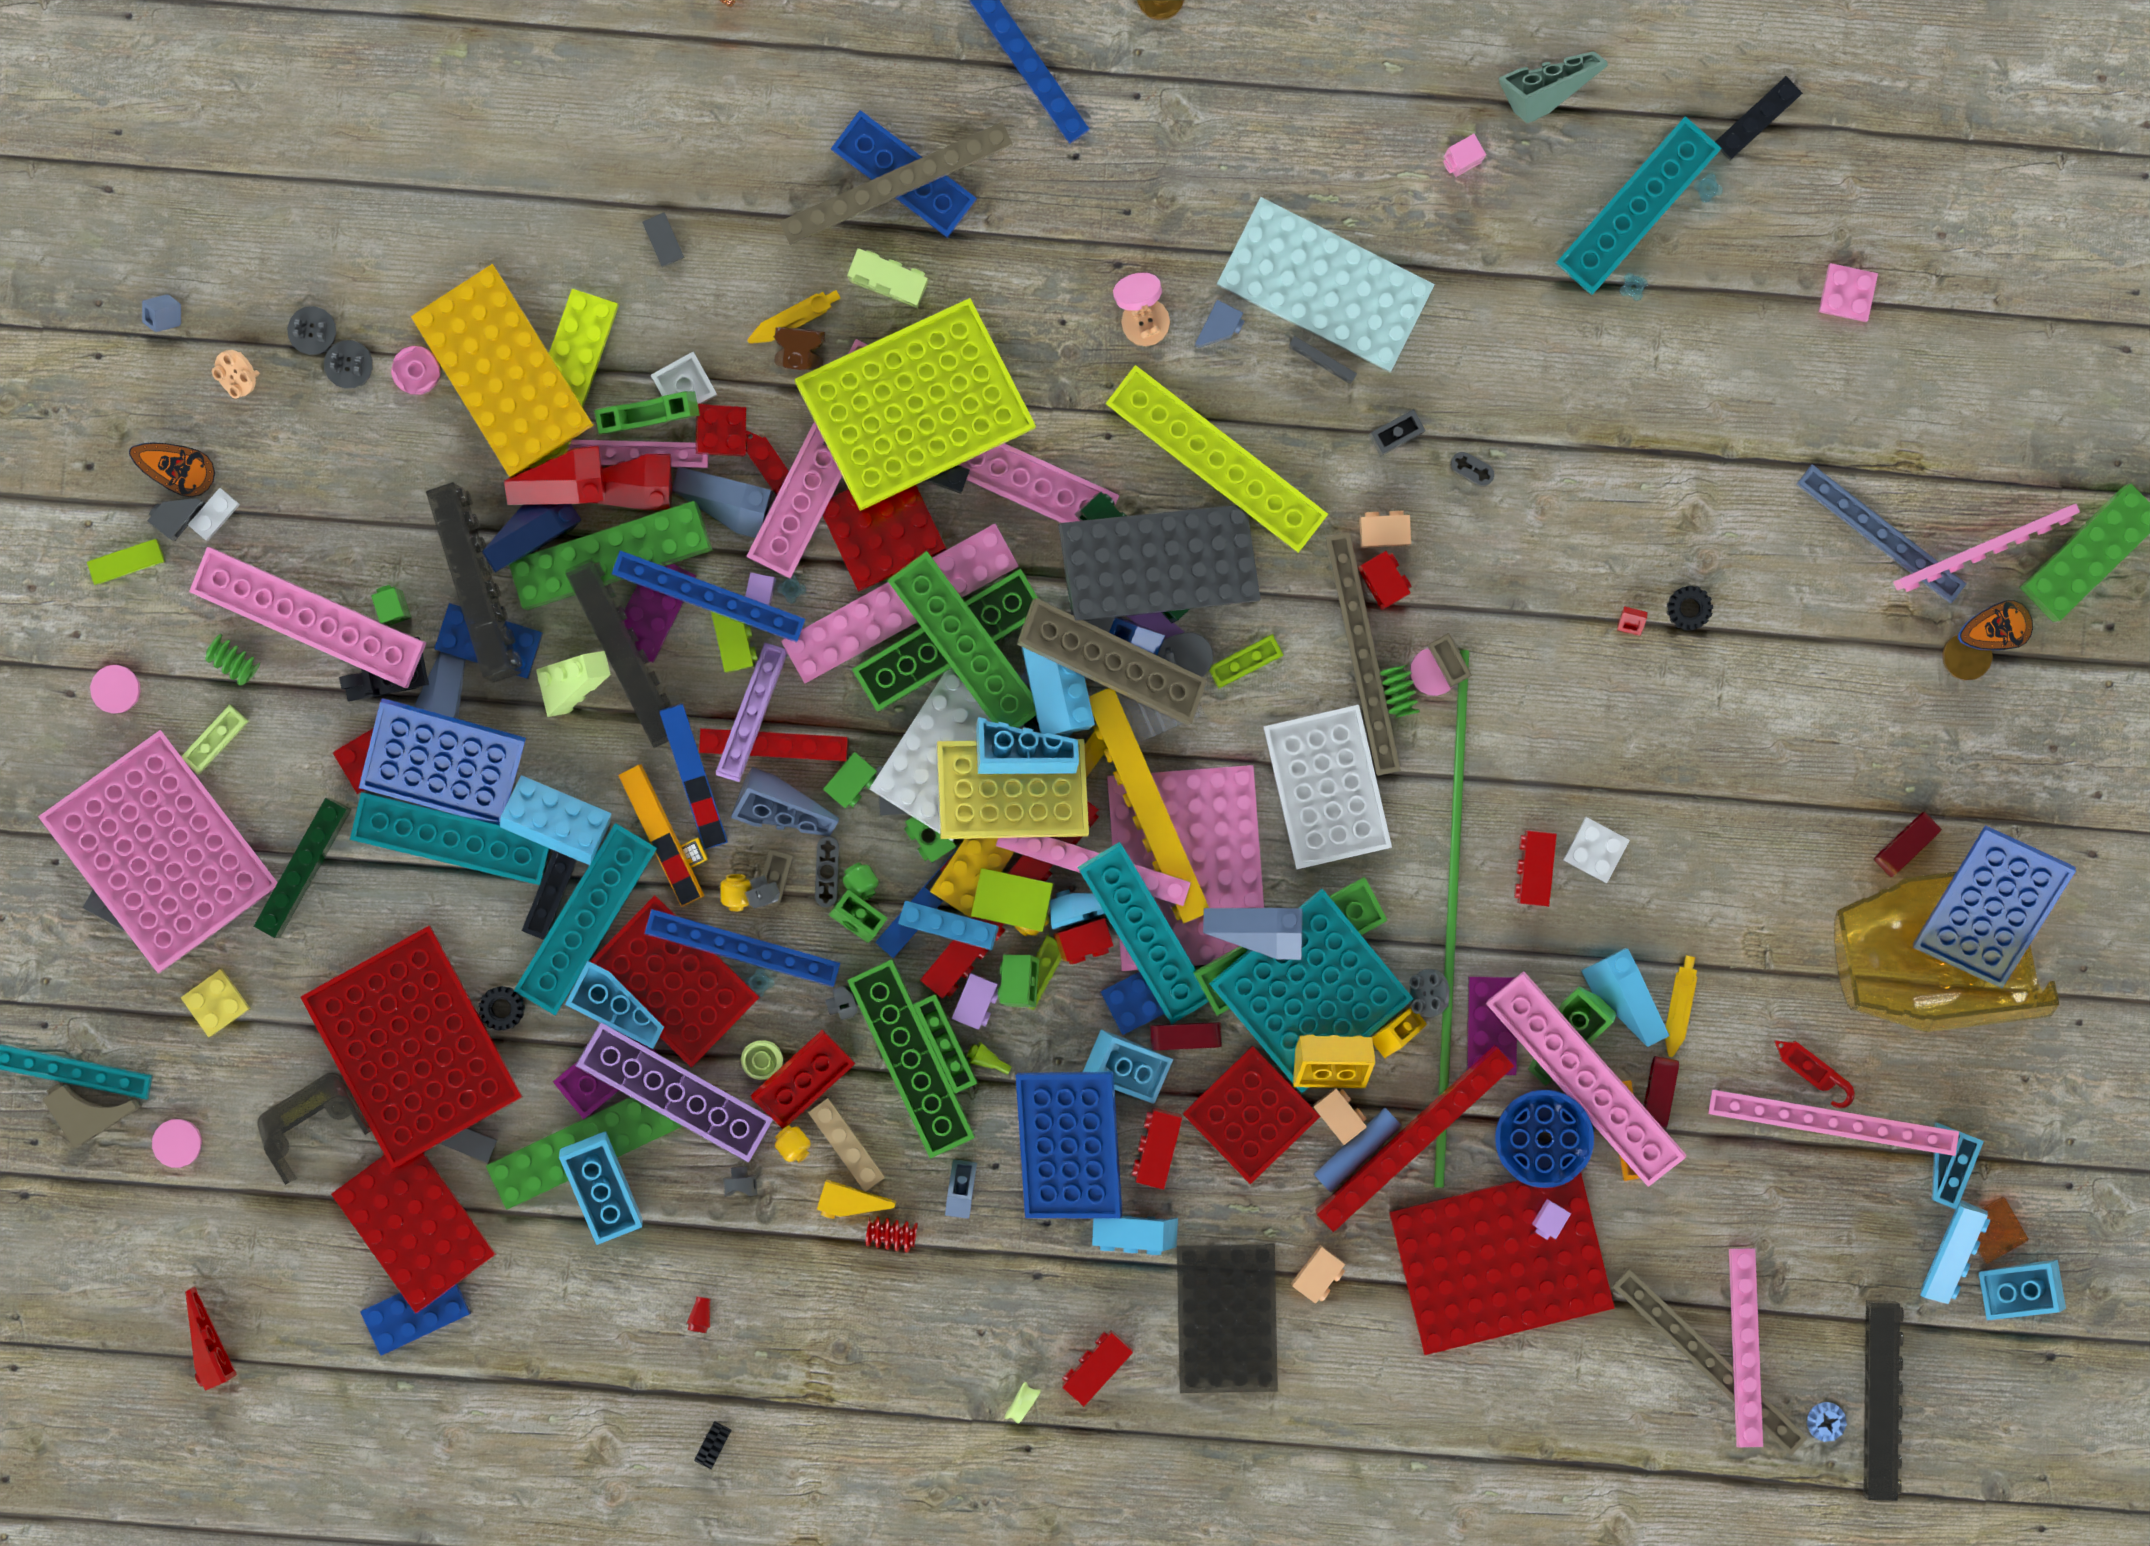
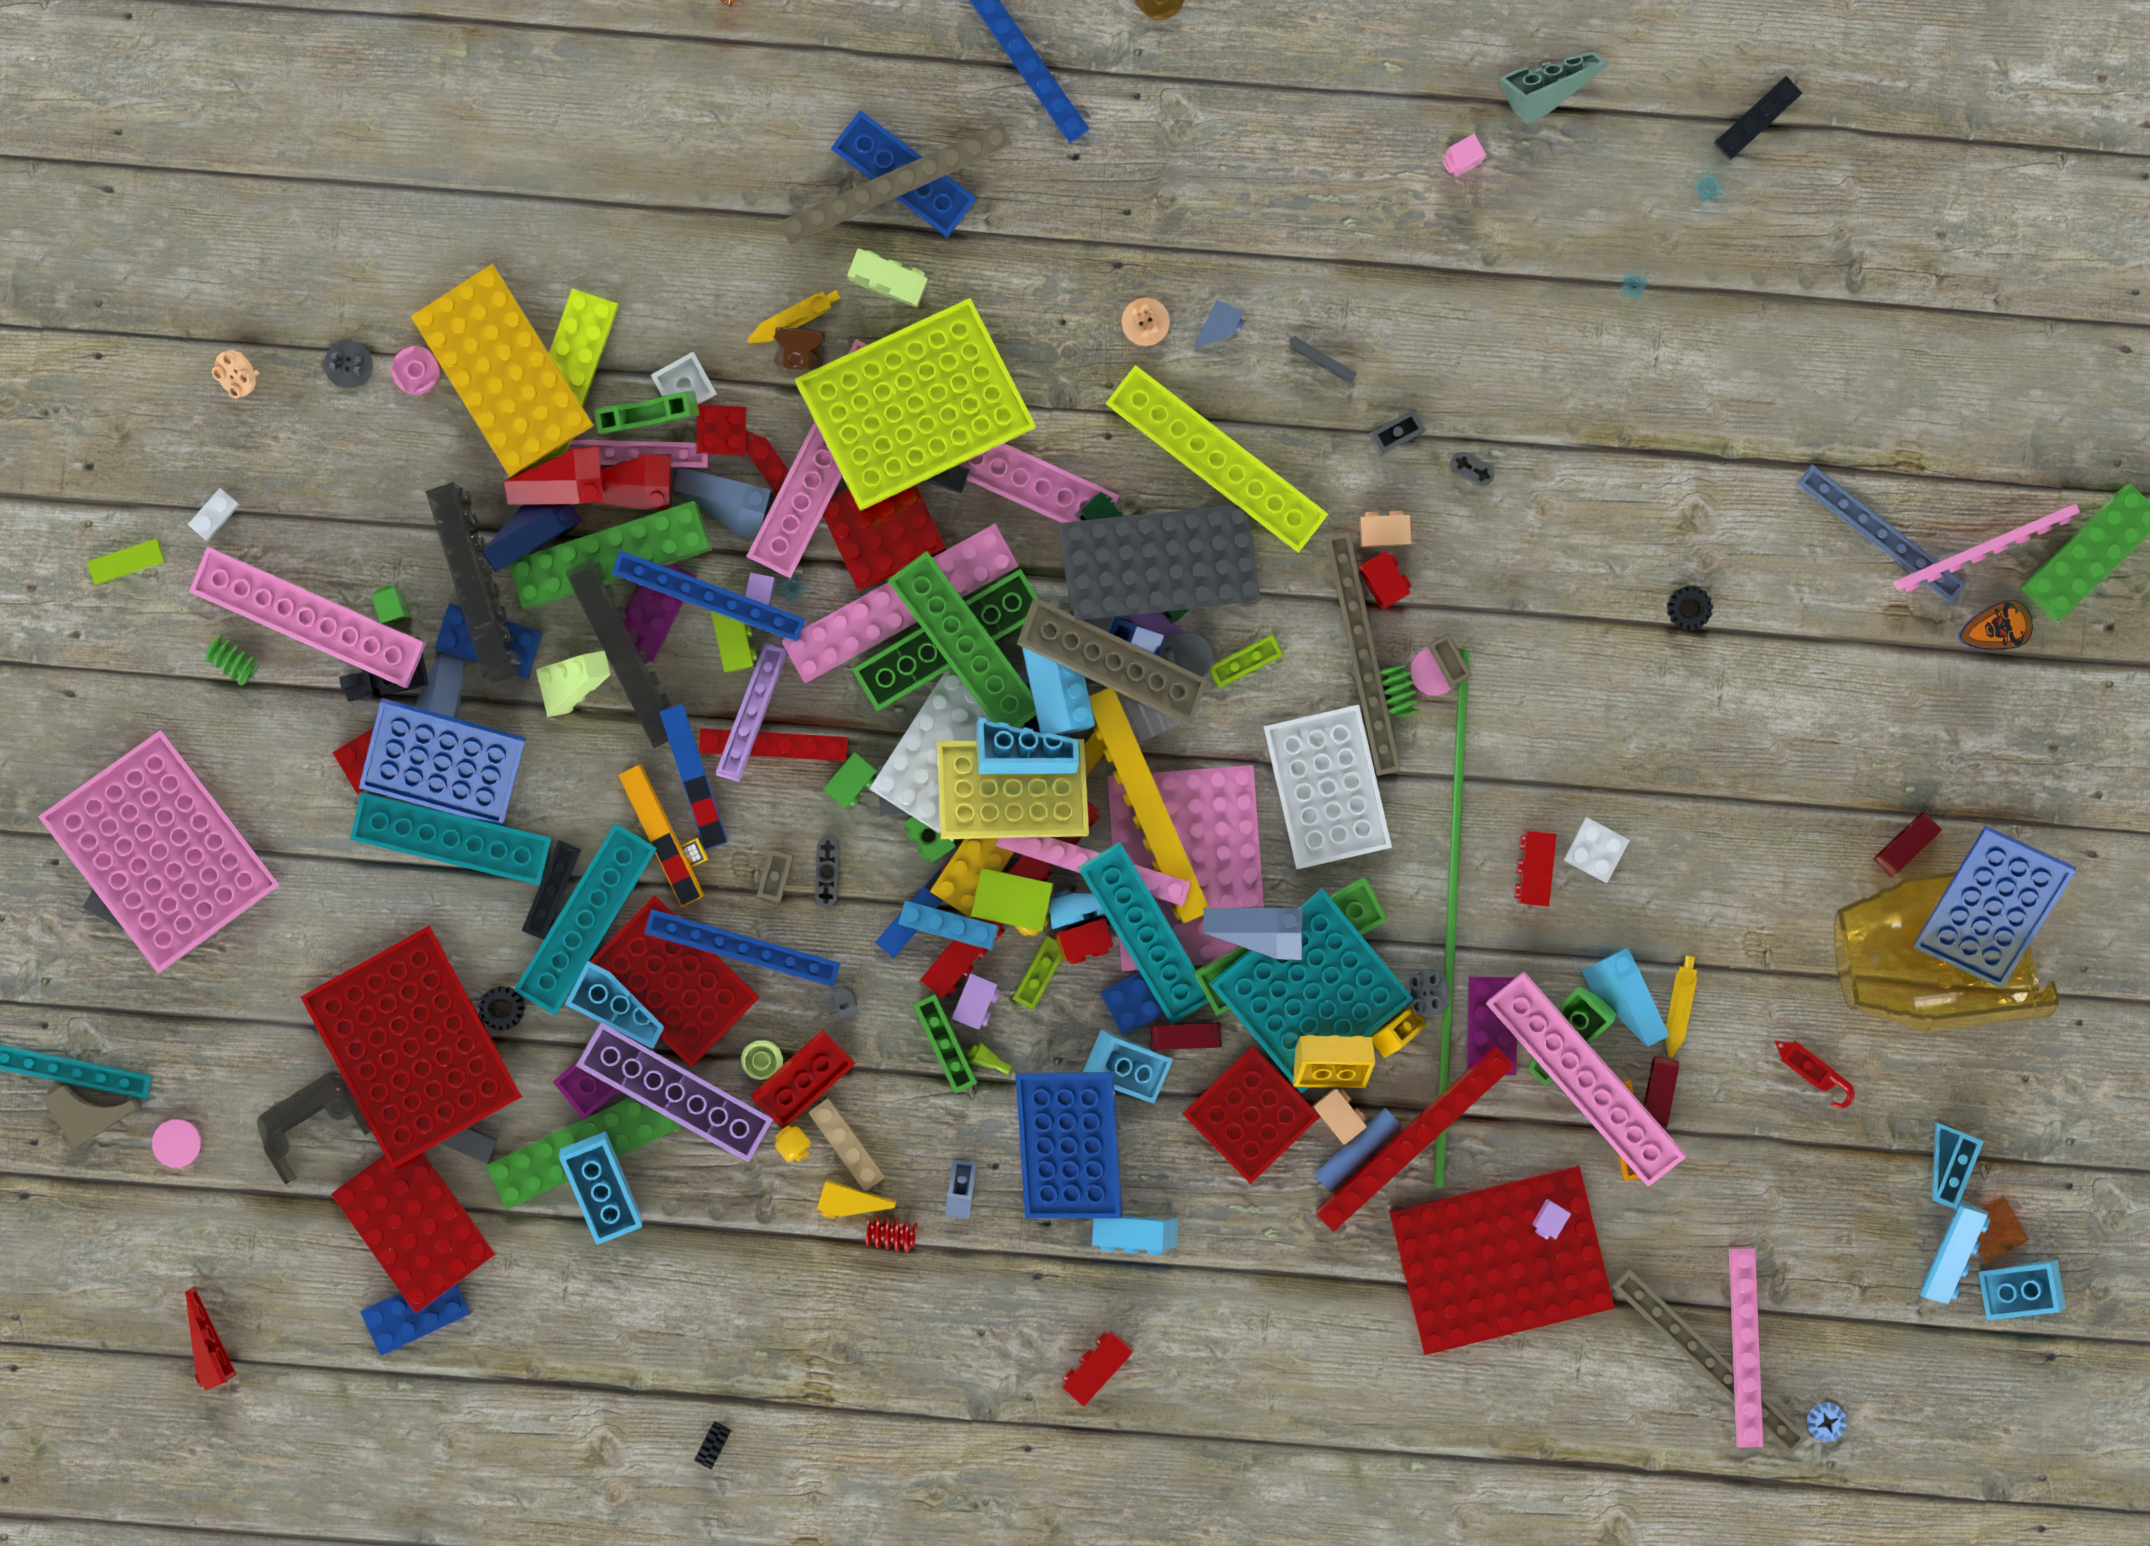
bright pink tile [90,665,141,714] -> none
shield [129,442,215,497] -> none
sand blue panel [142,294,181,332] -> none
dark grey slope [147,498,206,541] -> none
yellowish green tile [181,704,249,775] -> none
light yellow plate [181,969,251,1037] -> none
dark green brick [253,798,352,938] -> none
dark grey plate [287,306,337,355] -> none
medium azure brick [500,775,611,865] -> none
dark grey tile [642,212,685,268] -> none
red cone [686,1296,711,1334] -> none
yellow head [720,874,752,912] -> none
dark grey piece [723,1166,758,1197] -> none
sand blue wedge [731,767,839,836] -> none
dark grey piece [745,875,780,908] -> none
clear light blue plate [745,968,774,997] -> none
bright green brick [829,890,887,943] -> none
bright green head [843,863,879,900] -> none
bright green brick [847,959,975,1159] -> none
bright green brick [998,955,1040,1007] -> none
yellowish green piece [1004,1382,1041,1423] -> none
bright pink tile [1113,273,1162,311] -> none
red brick [1131,1107,1182,1190] -> none
clear smoke plate [1177,1243,1278,1394] -> none
light aqua plate [1217,197,1435,372] -> none
light nougat brick [1291,1245,1345,1304] -> none
blue brick [1495,1089,1594,1188] -> none
teal plate [1555,116,1722,295] -> none
plate [1617,606,1648,636] -> none
bright pink plate [1708,1089,1959,1156] -> none
bright pink plate [1819,263,1878,322] -> none
clear smoke brick [1863,1300,1904,1501] -> none
pearl gold tile [1942,634,1993,681] -> none

